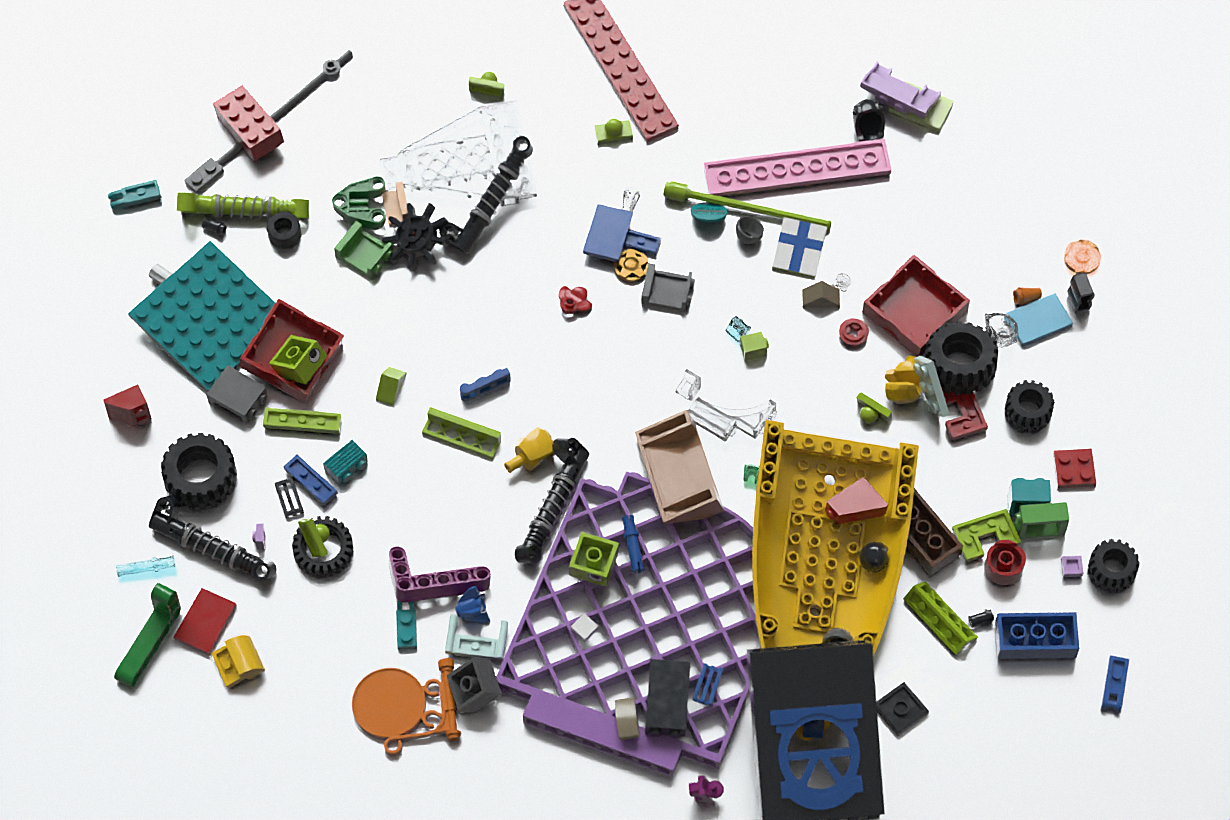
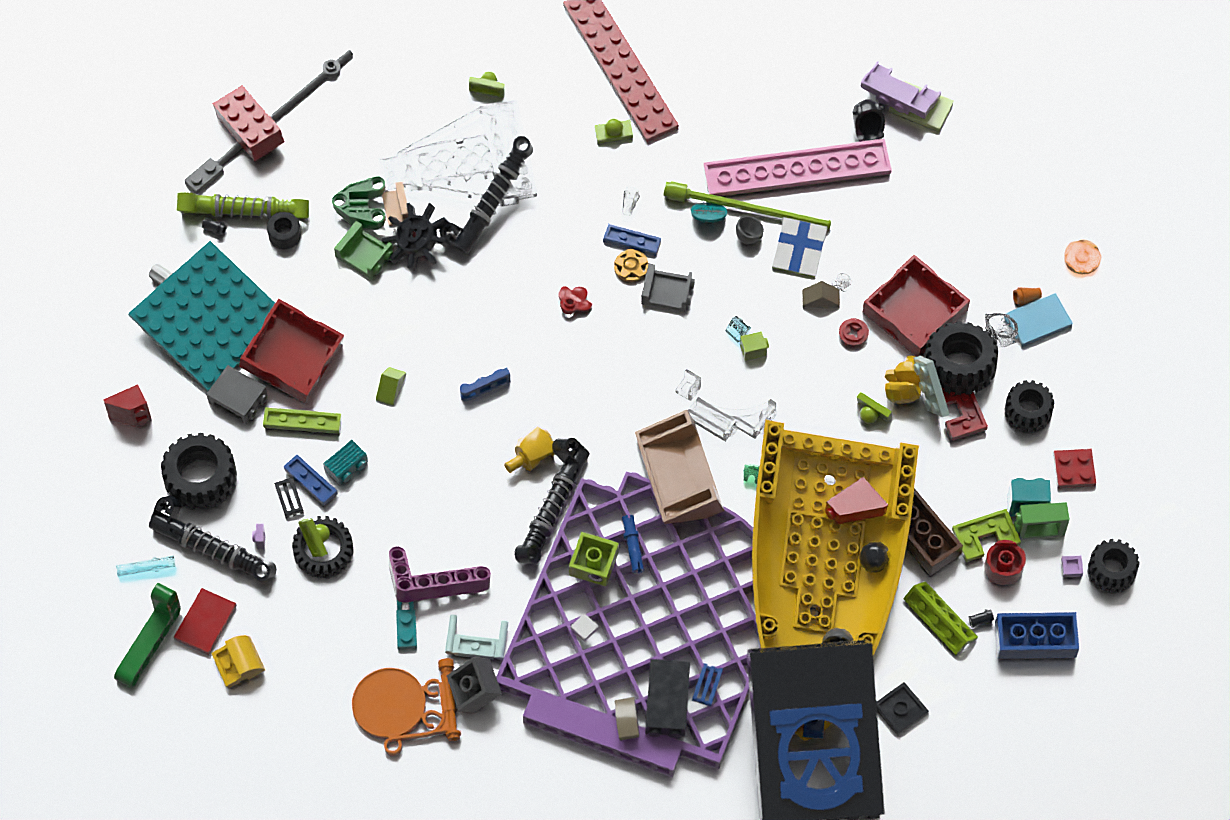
teal hinge [107,179,162,210] -> none
lime brick [269,335,327,384] -> none
lime fence [422,407,502,459] -> none
blue brick [455,586,491,623] -> none
tile [582,203,633,262] -> none
magenta hips [688,775,724,806] -> none
black brick [1067,273,1095,313] -> none
blue plate [1101,655,1130,712] -> none

